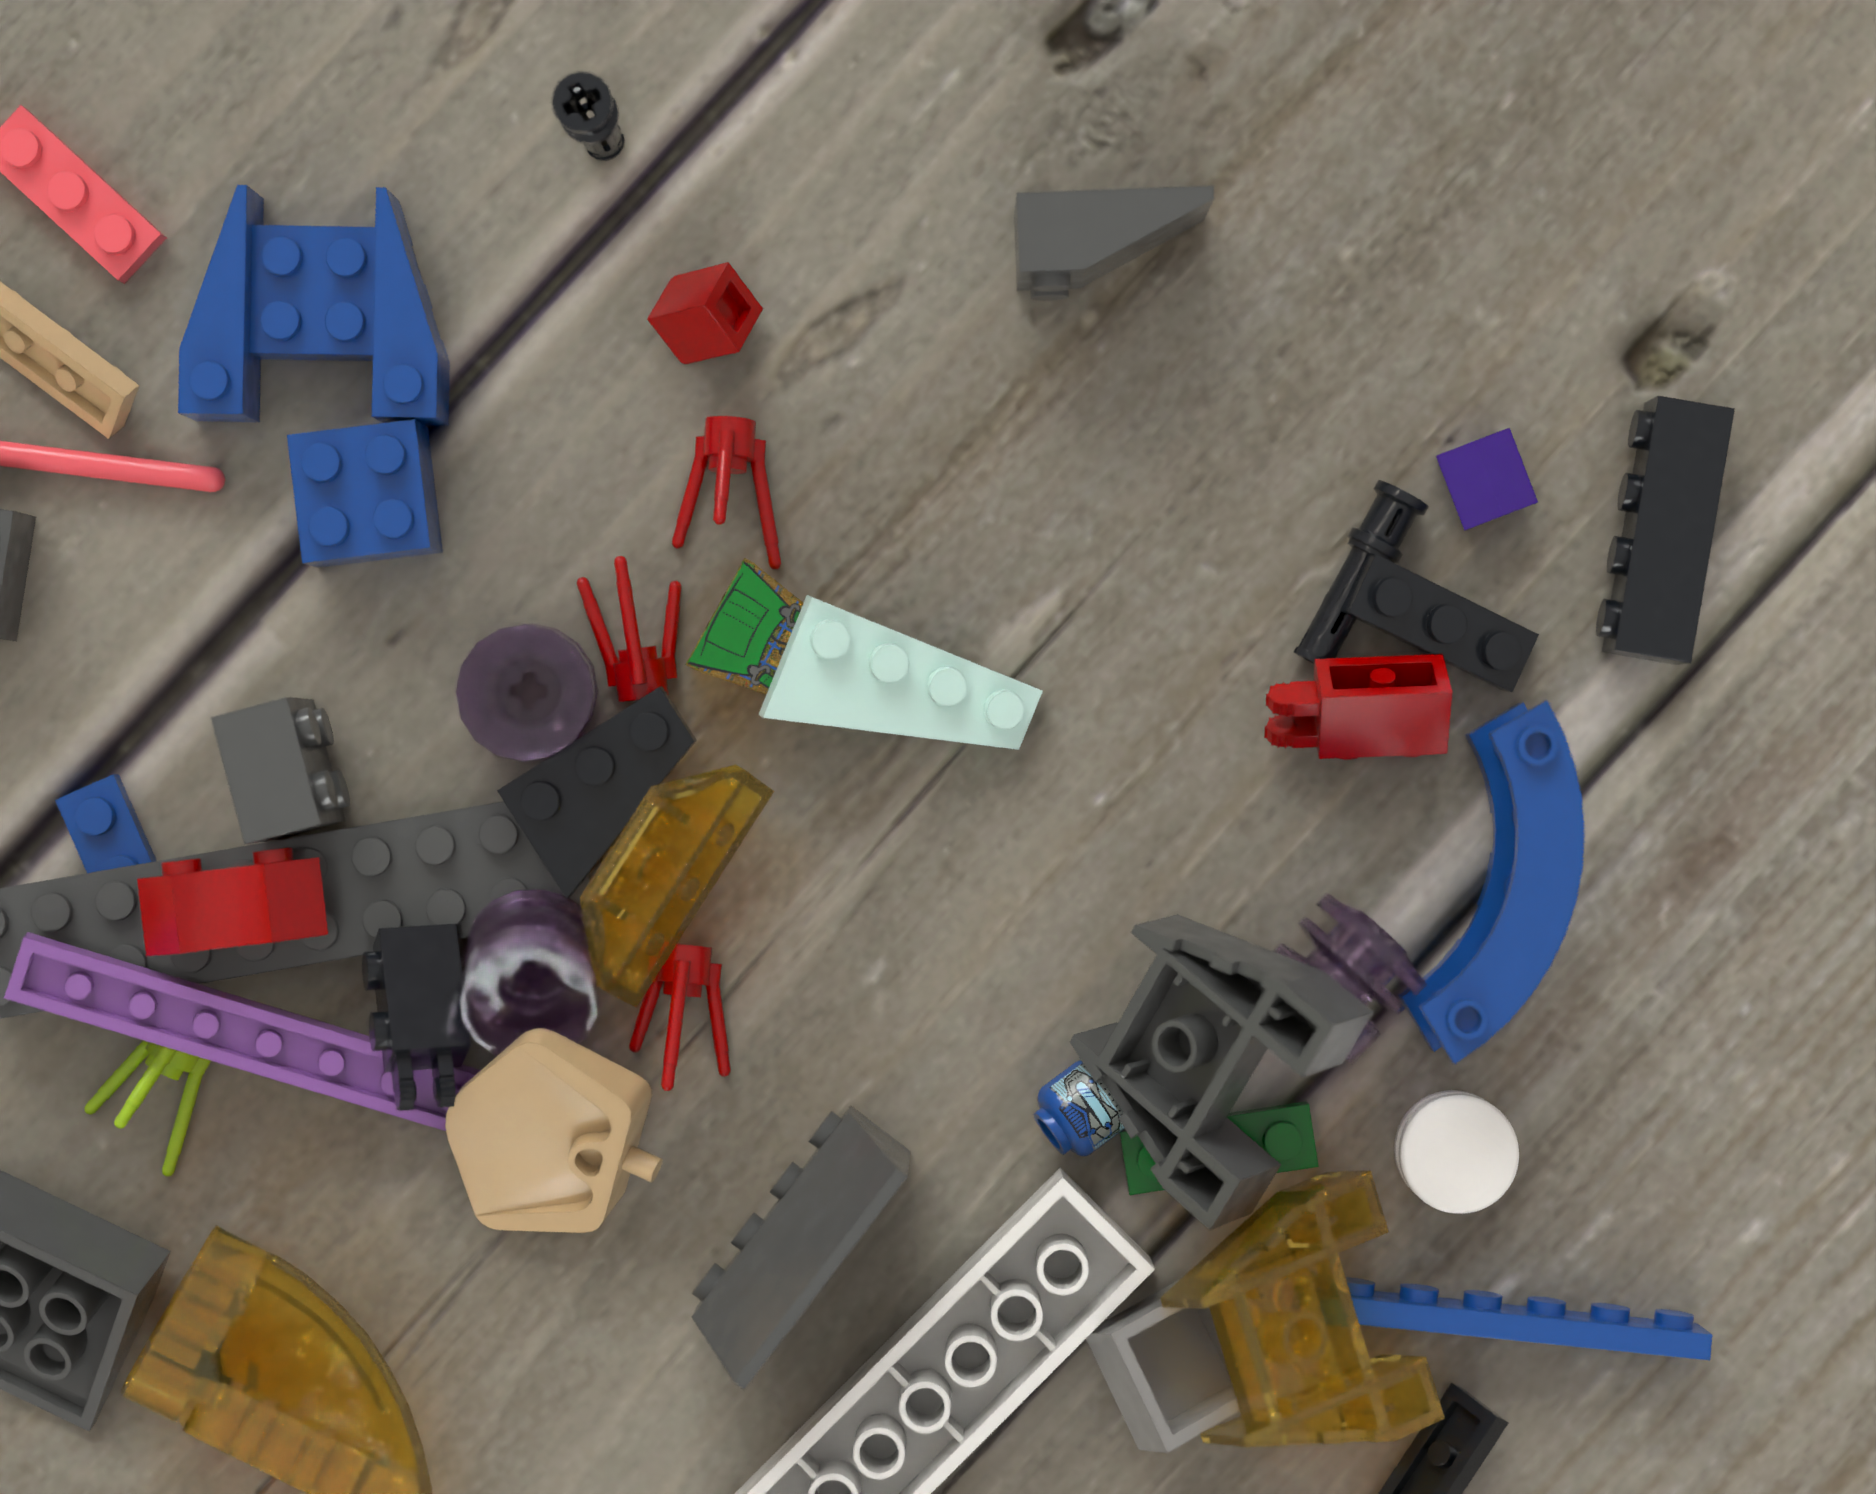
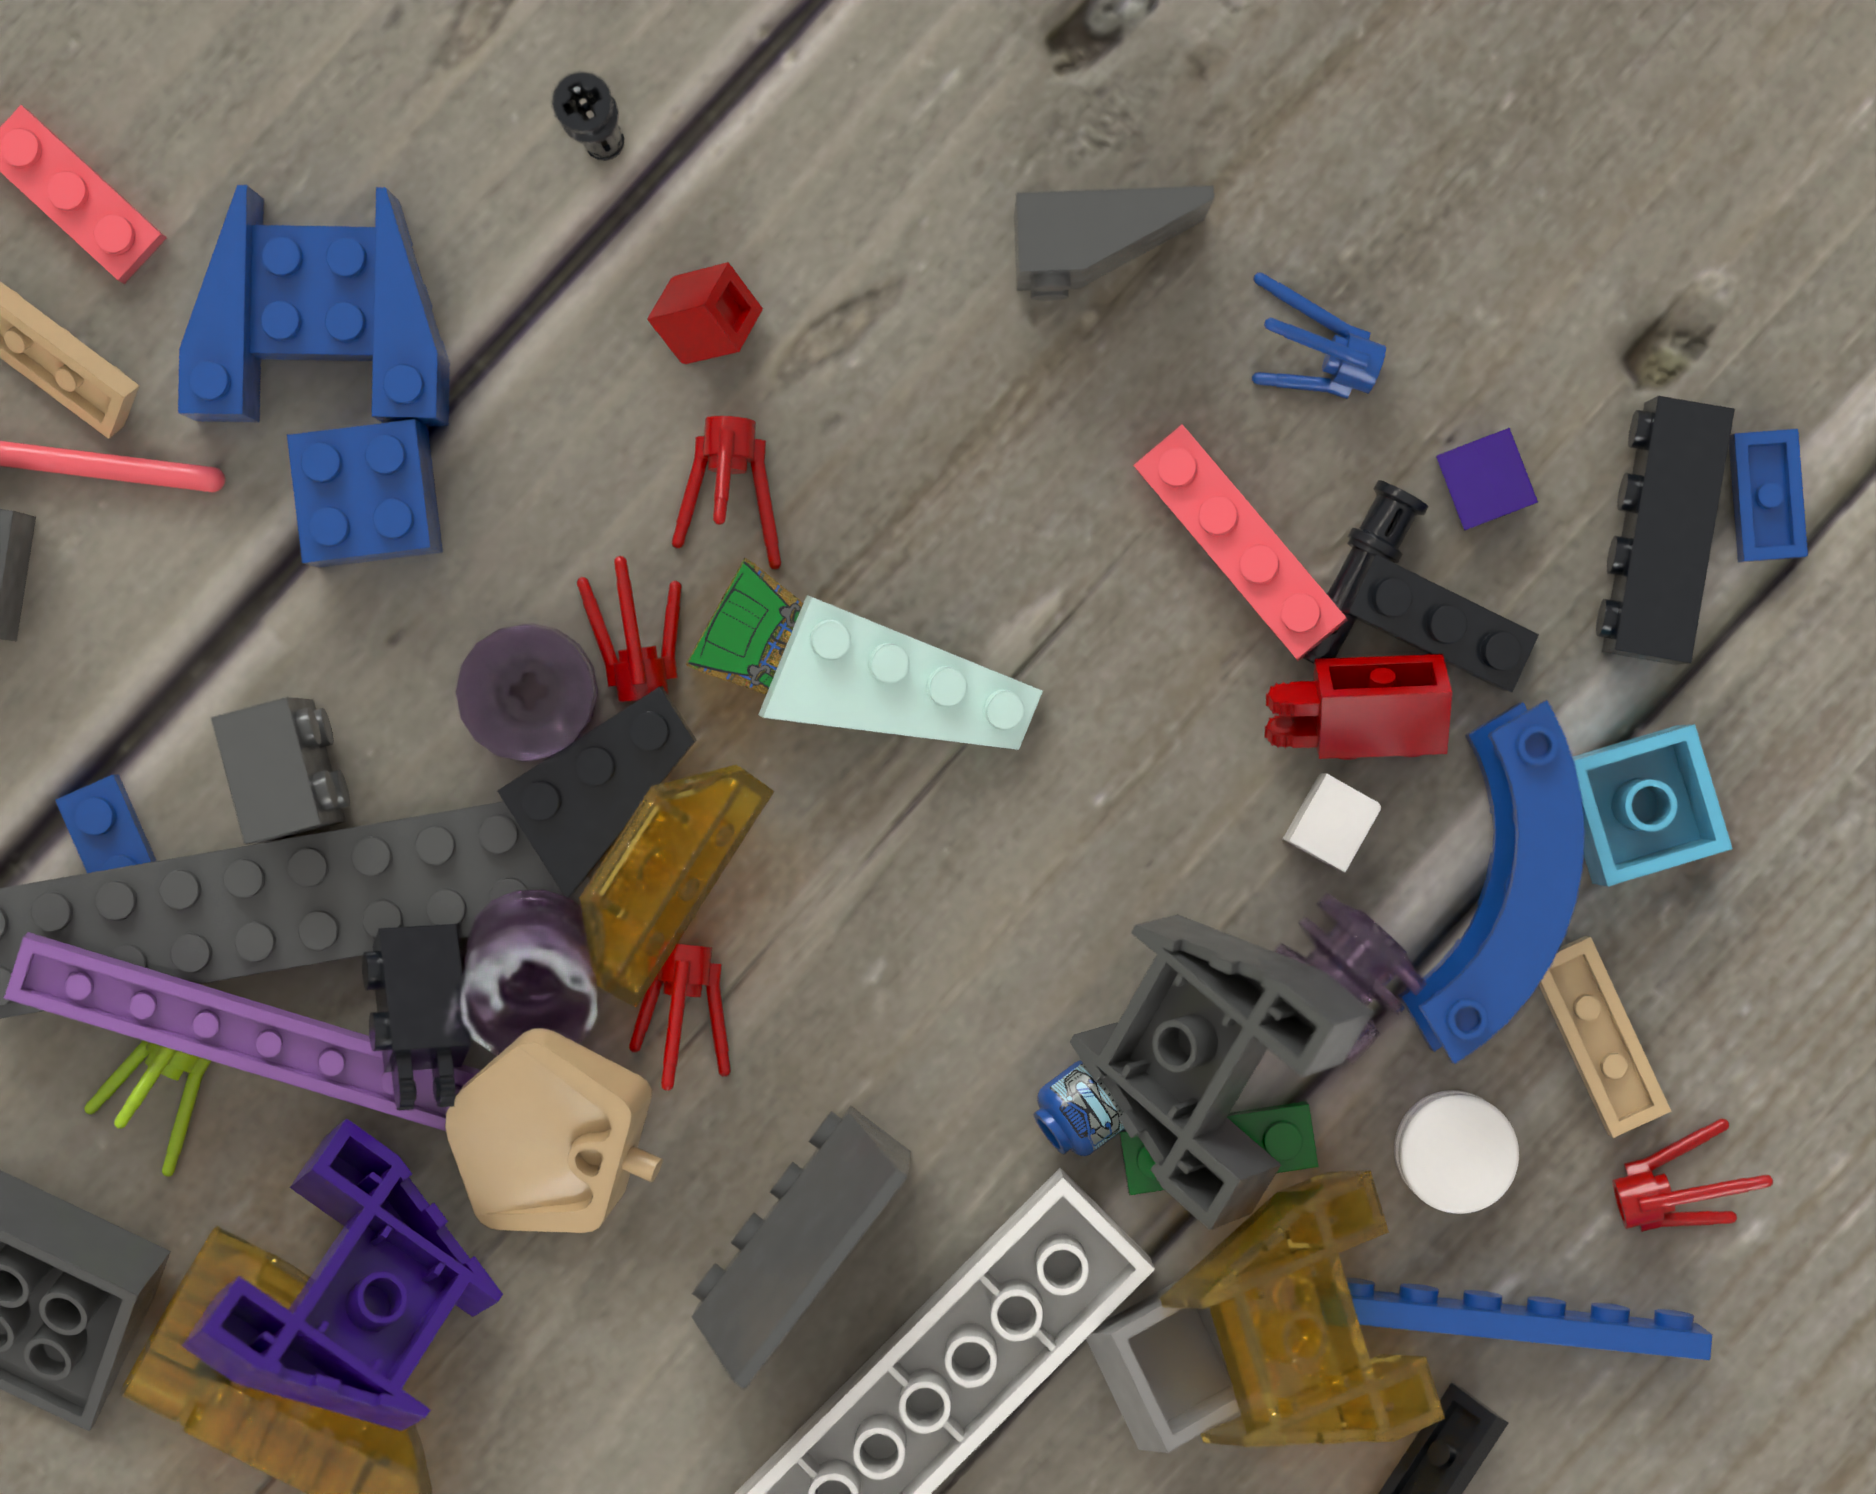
red brick [137,847,328,956] -> none
none -> dark purple wedge [181,1118,503,1431]
none -> coral plate [1133,424,1348,661]
none -> blue plant [1252,272,1386,399]
none -> white panel [1282,773,1381,873]
none -> tan plate [1539,936,1671,1138]
none -> medium azure brick [1573,724,1733,887]
none -> red plant [1612,1118,1773,1232]
none -> blue plate [1729,429,1808,563]

